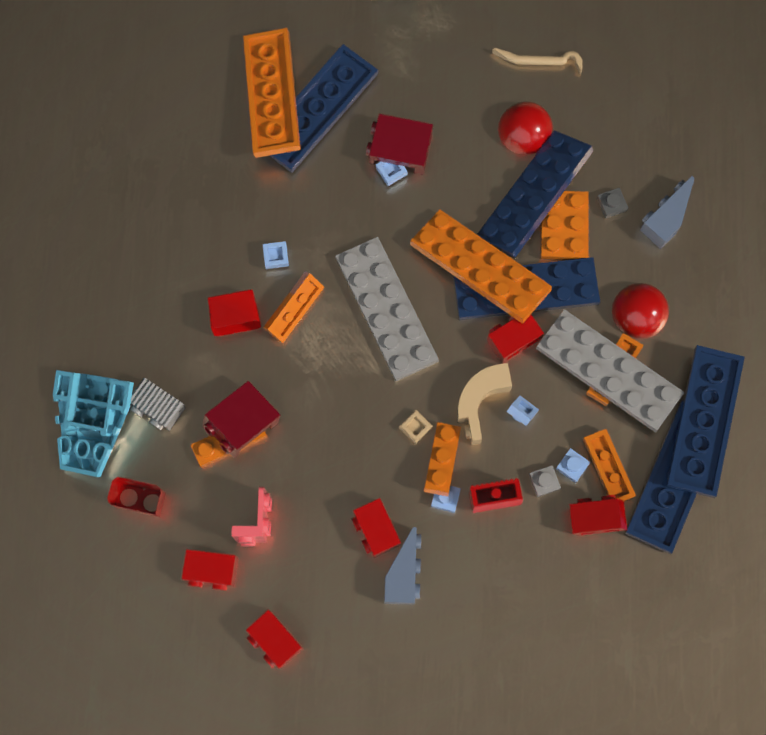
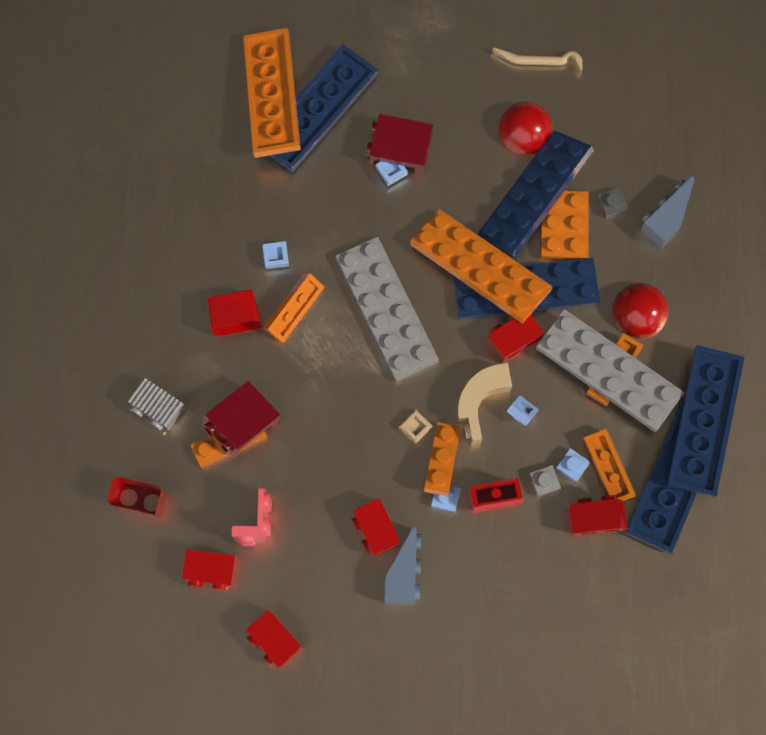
medium azure wedge [53,370,134,477] -> none

